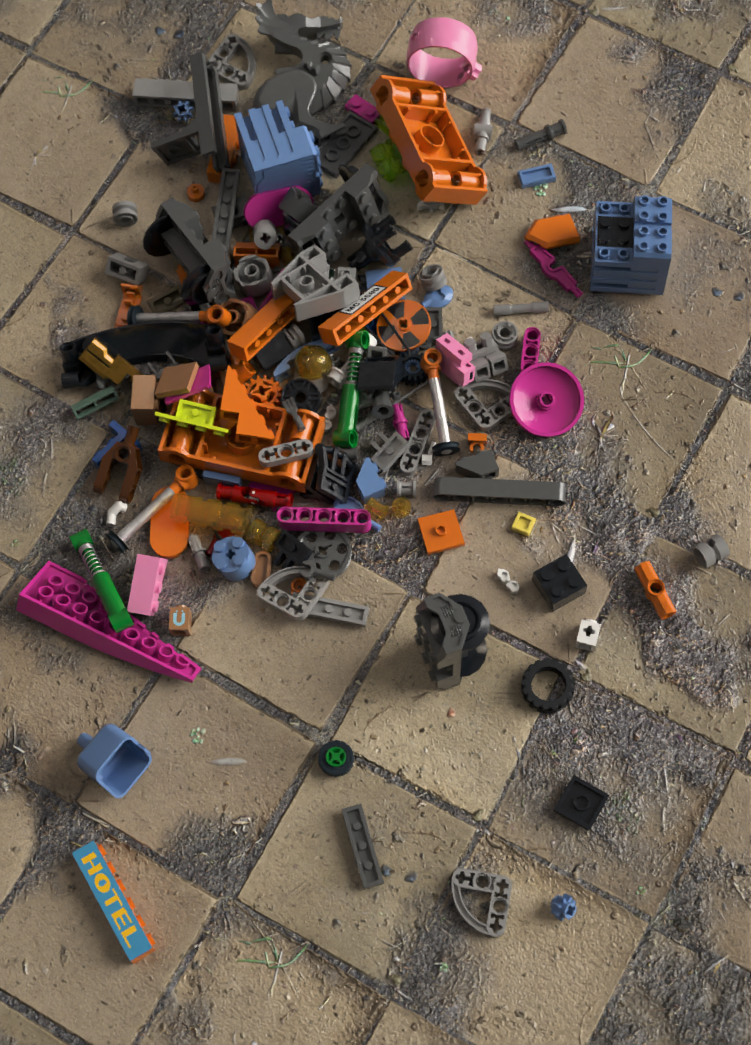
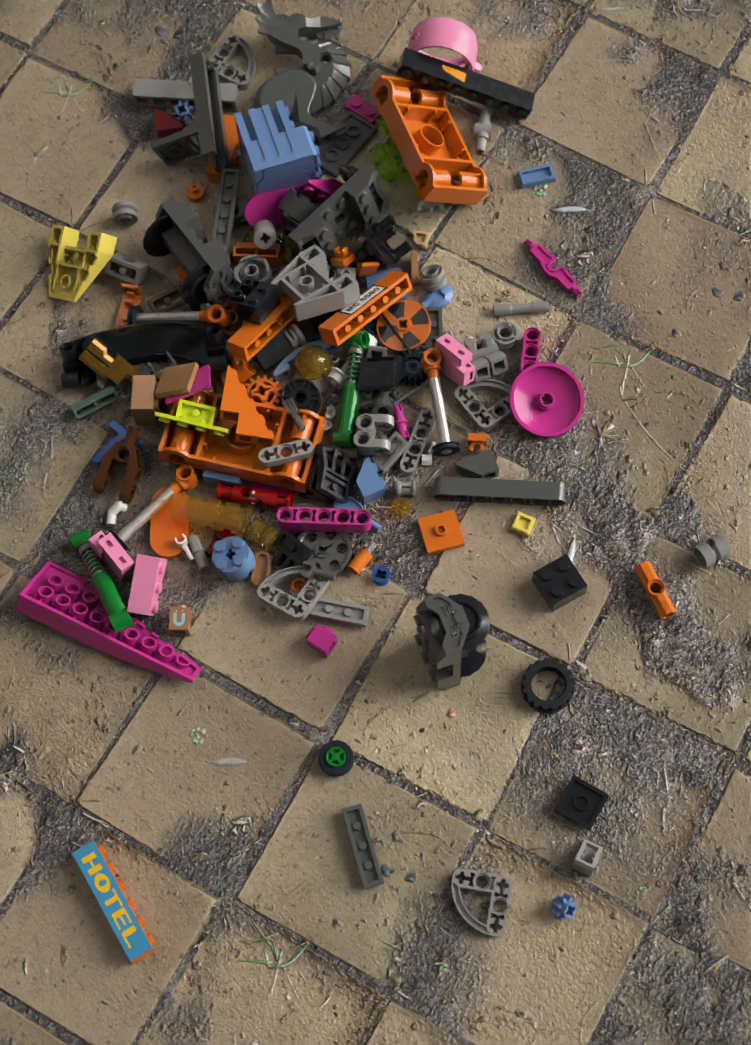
medium blue piece [77,724,152,798] -> none
clear yellow bush [364,497,389,521] -> none
white piece [496,568,519,594] -> none
dark grey pin [514,119,567,151] -> none
orange tile [524,213,580,250] -> none
white brick [575,619,601,652] -> none
medium blue piece [590,195,672,295] -> none
none -> light yellow wedge [48,224,117,302]
none -> bright pink piece [89,530,134,582]
none -> dark red slope [154,108,184,139]
none -> white hand [175,534,194,561]
none -> black slope [225,278,281,325]
none -> dark pink slope [296,179,343,203]
none -> dark pink brick [306,624,338,658]
none -> orange tile [330,246,356,267]
none -> orange piece [347,542,377,575]
none -> light grey piece [353,413,394,456]
none -> orange slope [357,261,380,277]
none -> blue bush [372,566,390,586]
none -> black brick [396,47,535,120]
none -> medium nougat tile [410,251,418,285]
none -> tan tile [412,229,430,251]
none -> light grey slope [572,839,603,877]

